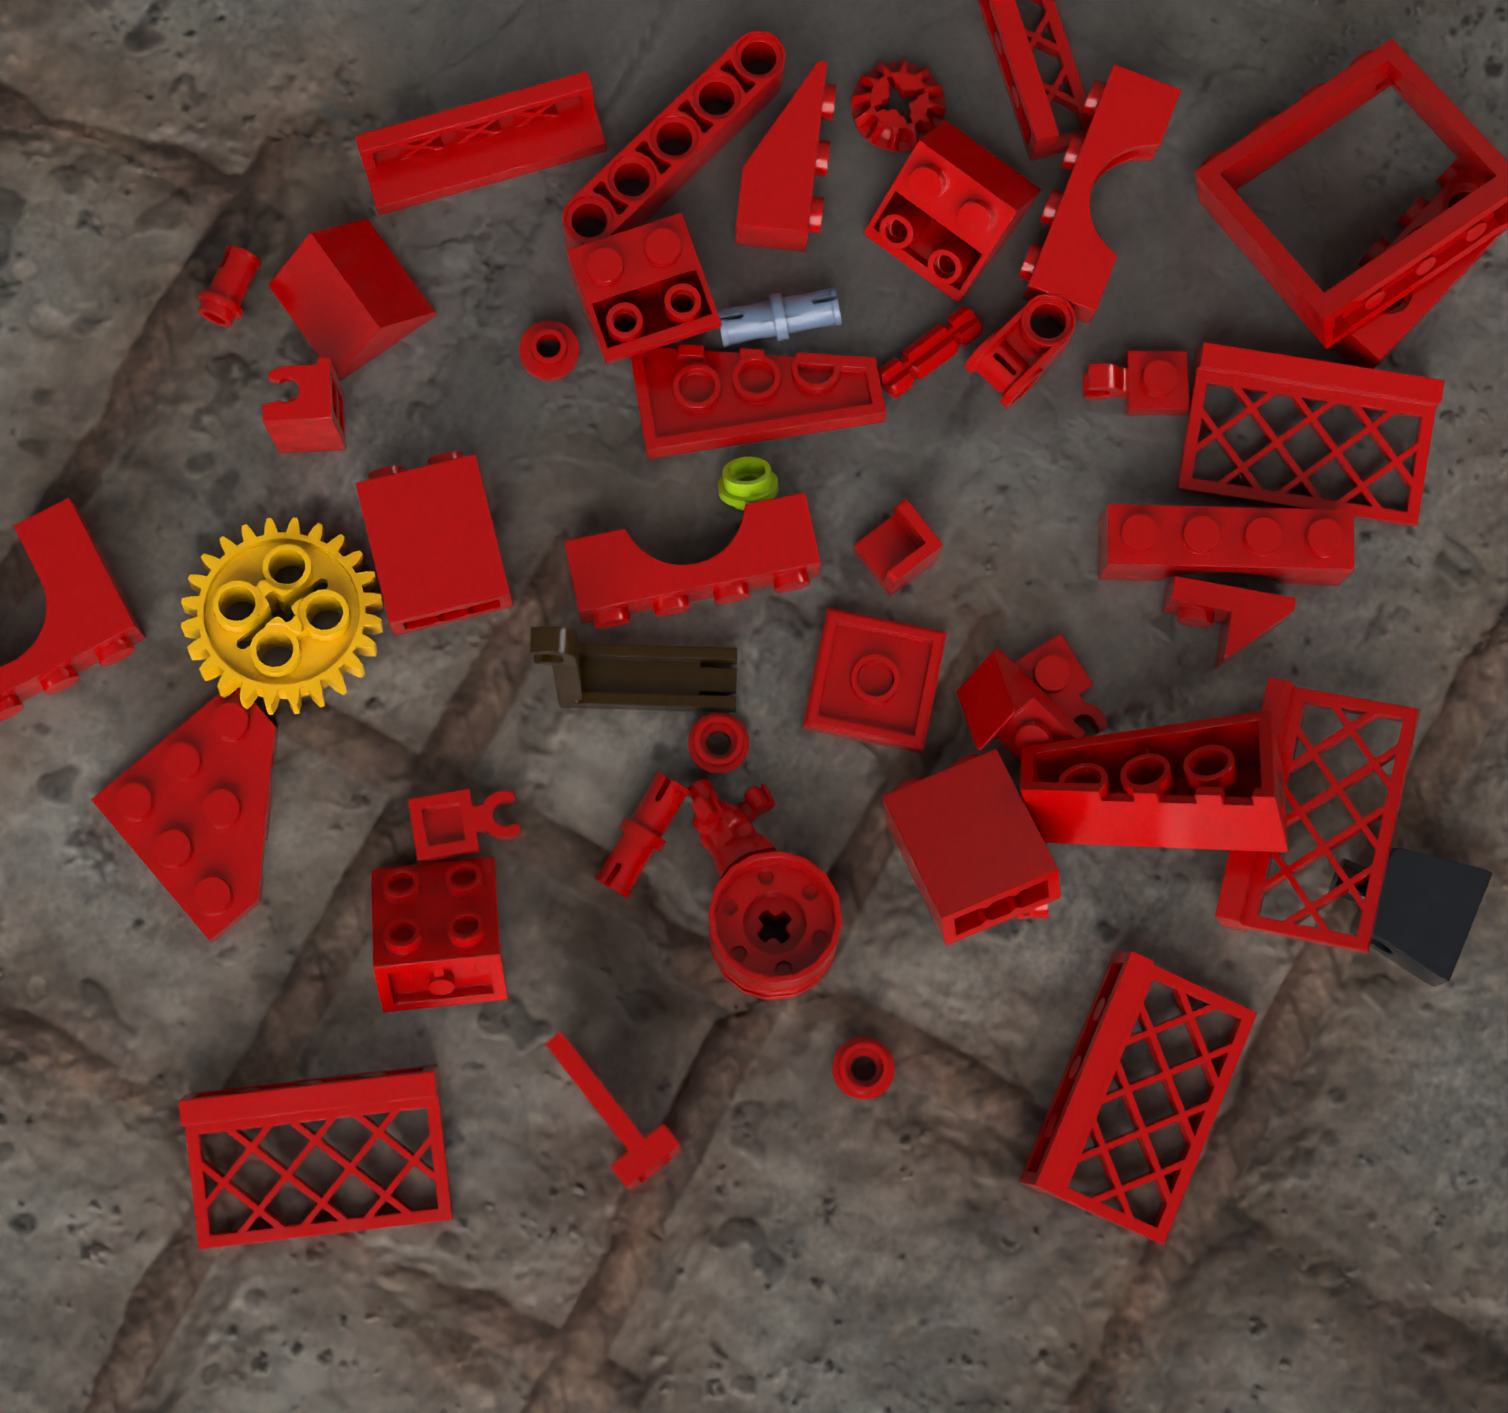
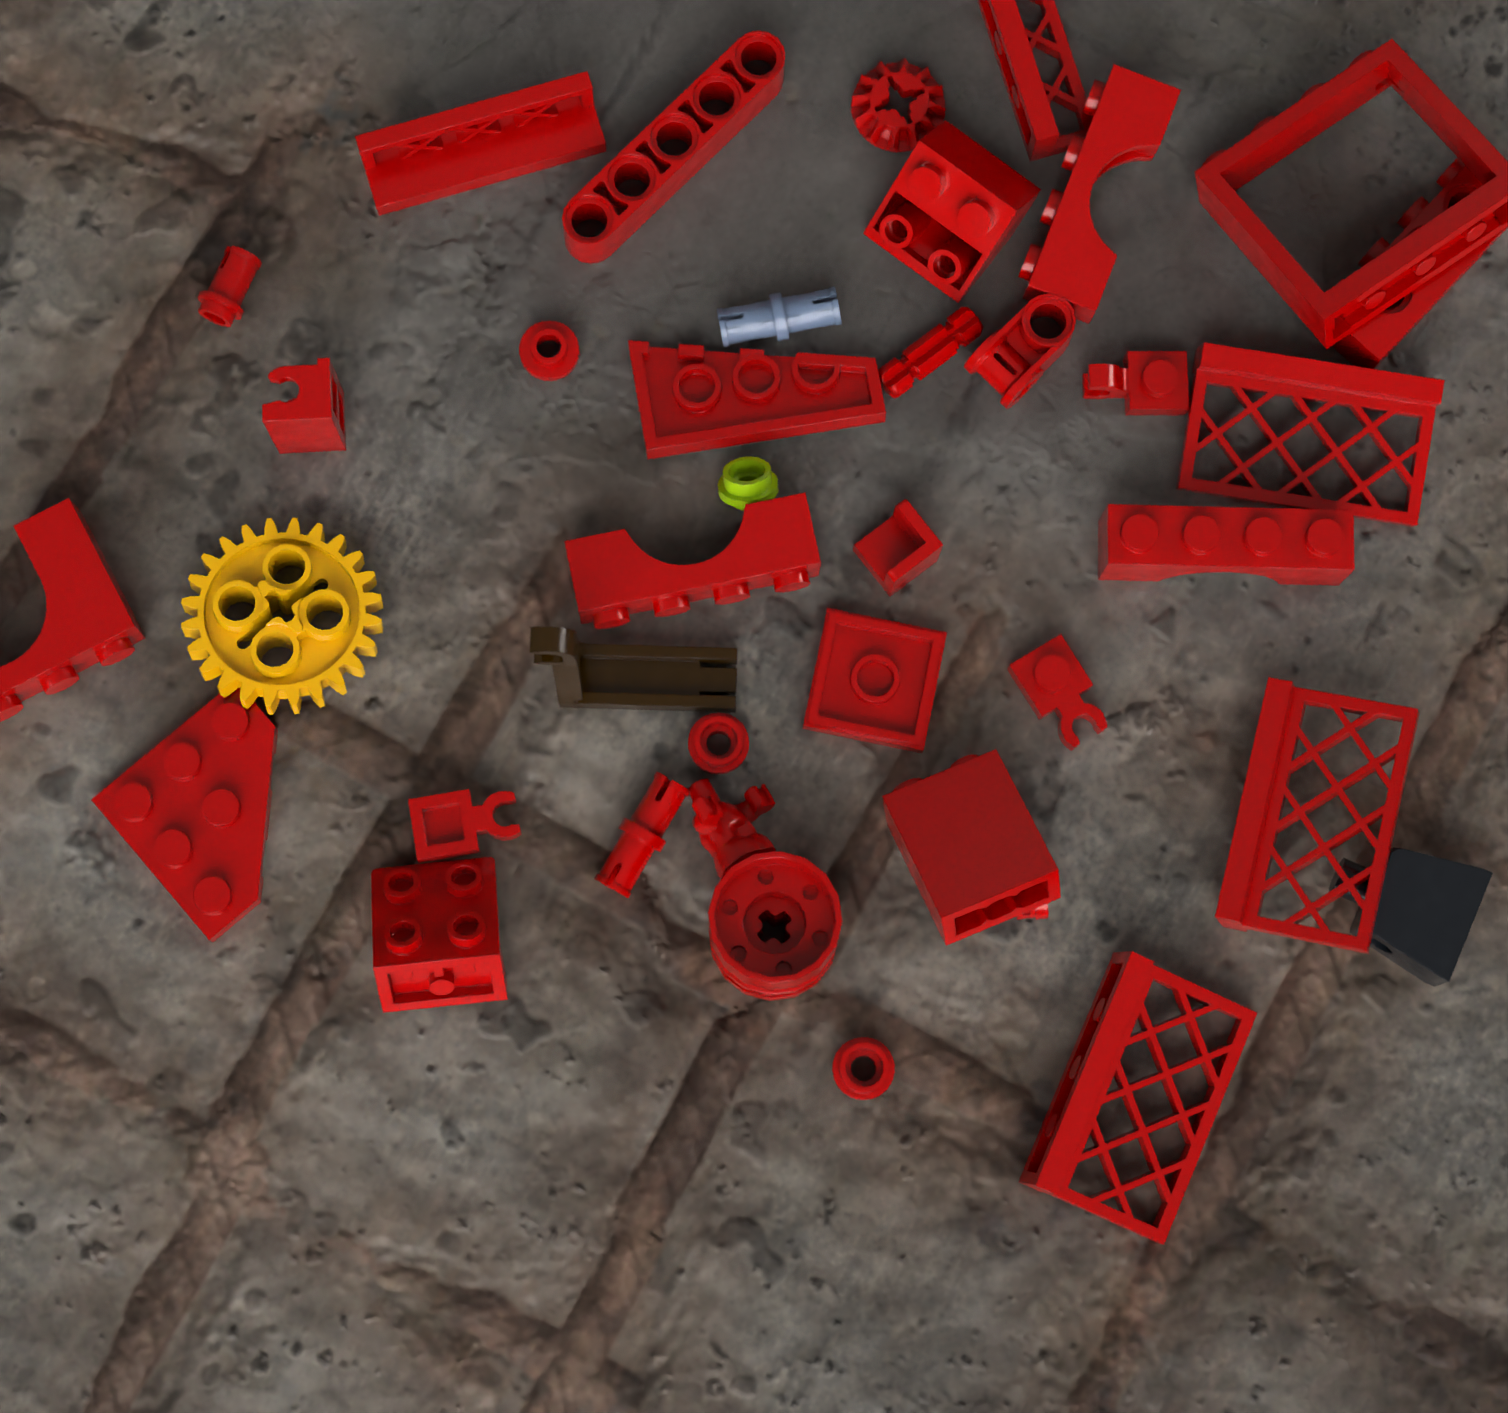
red fence [178,1064,453,1250] -> none
red slope [268,219,436,381] -> none
red brick [355,451,514,636] -> none
red fence [545,1031,681,1191] -> none
red slope [567,212,722,365] -> none
red slope [735,61,837,252] -> none
red slope [956,647,1086,761] -> none
red wedge [1020,710,1288,852] -> none
red slope [1162,576,1296,669] -> none

